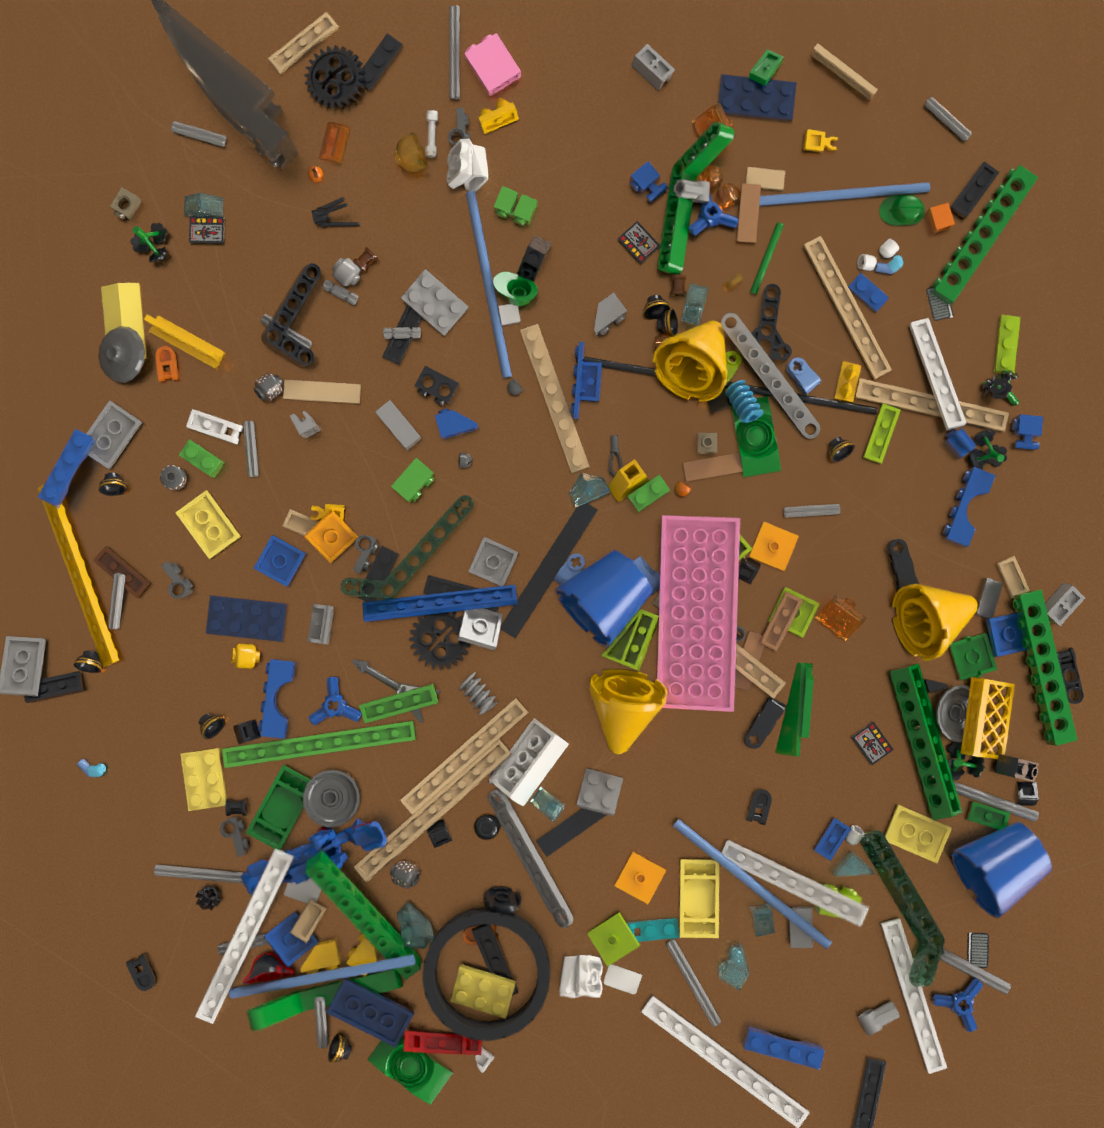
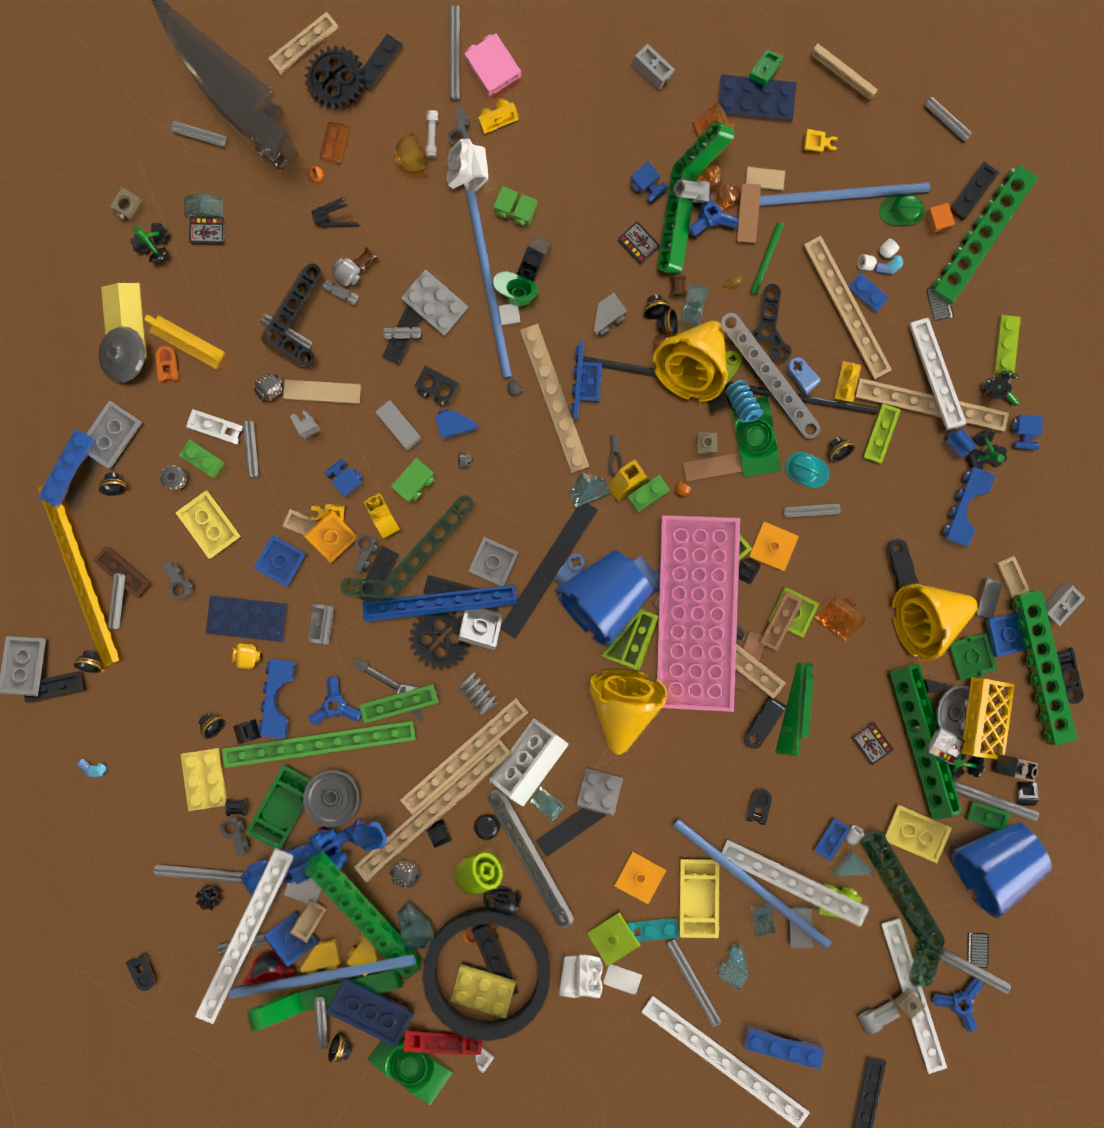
none -> blue brick [324,458,363,498]
none -> yellow slope [364,493,400,539]
none -> lime brick [453,853,502,895]
none -> teal piece [785,452,830,488]
none -> dark tan brick [894,988,925,1019]
none -> piece [929,728,965,765]

